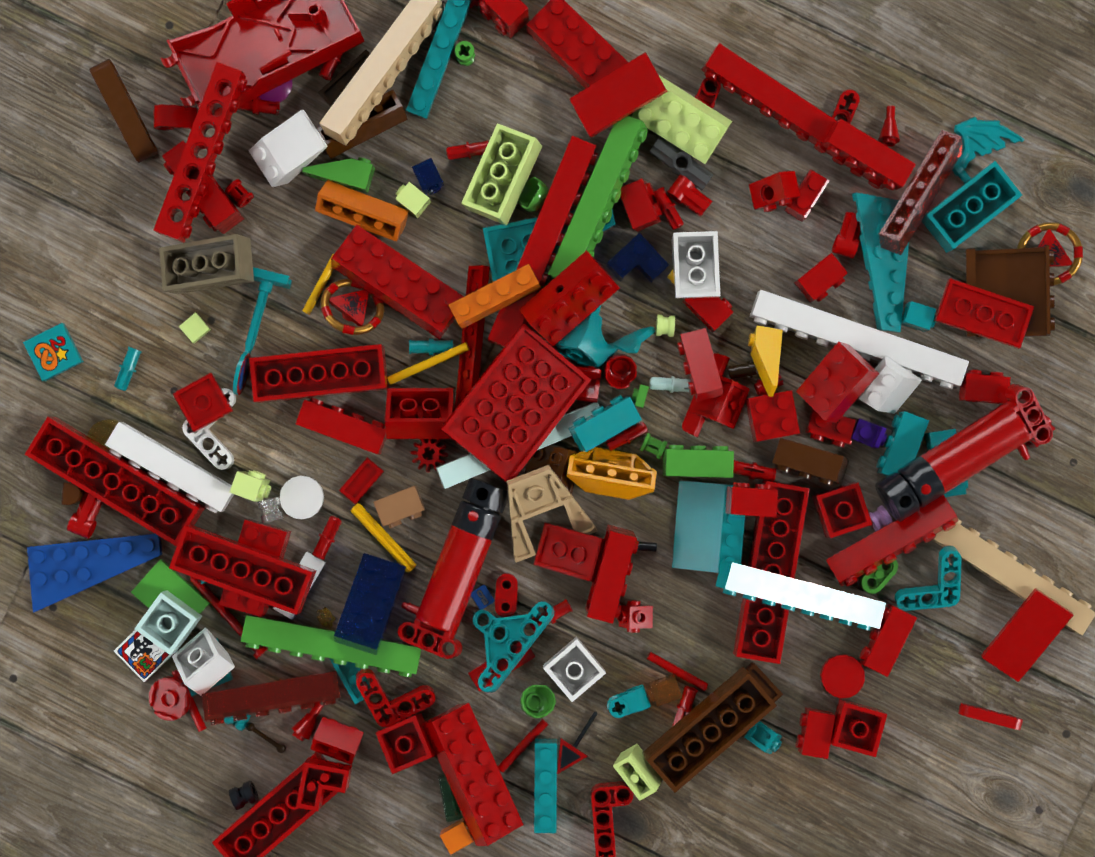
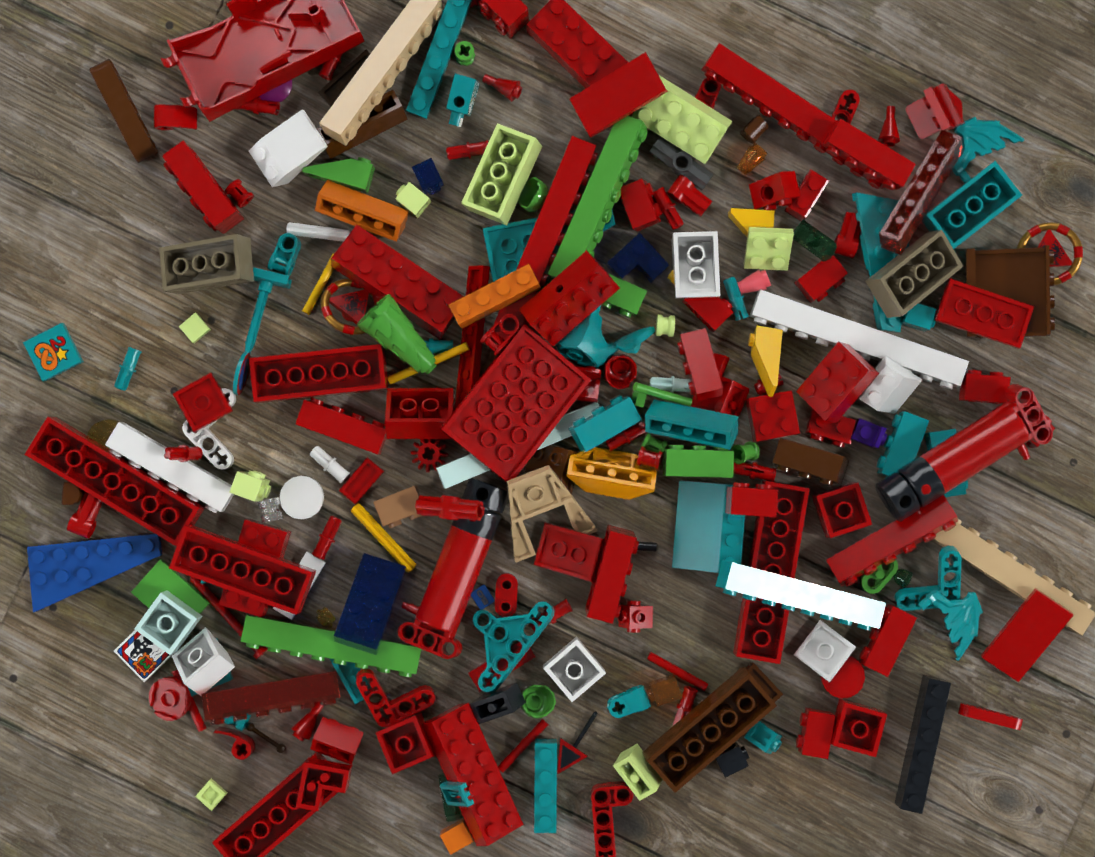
red brick [153,62,247,243] -> none
black wheel [229,781,259,810] -> none
dark brown pin [728,361,757,380] -> none
lavender wheel [869,505,893,531] -> none
none -> red axle [164,445,203,462]
none -> yellowish green tile [195,778,228,811]
none -> red panel [214,727,255,760]
none -> teal piece [267,233,301,277]
none -> white axle [286,222,351,242]
none -> white axle [310,446,350,484]
none -> bright green cone [357,294,437,374]
none -> red piece [415,495,485,521]
none -> teal tile [440,781,474,807]
none -> teal torso [446,73,480,127]
none -> black brick [470,682,526,724]
none -> red piece [480,314,520,356]
none -> red cone [482,74,522,102]
none -> bright green brick [601,274,647,318]
none -> bright green bar [633,382,692,406]
none -> red bush [637,446,664,471]
none -> teal brick [645,399,739,450]
none -> black brick [715,742,750,778]
none -> teal axle [723,277,749,321]
none -> yellow slope [728,208,775,237]
none -> bright green bush [731,441,760,464]
none -> clear orange cone [736,143,768,176]
none -> coral cone [737,270,771,294]
none -> reddish brown brick [740,115,769,144]
none -> yellowish green plate [744,227,794,271]
none -> clear green brick [793,219,837,261]
none -> white tile [794,620,856,682]
none -> dark tan brick [865,230,963,318]
none -> clear green hinge [893,568,913,588]
none -> black brick [895,675,951,814]
none -> red piece [906,83,965,139]
none -> teal animal [918,589,983,661]

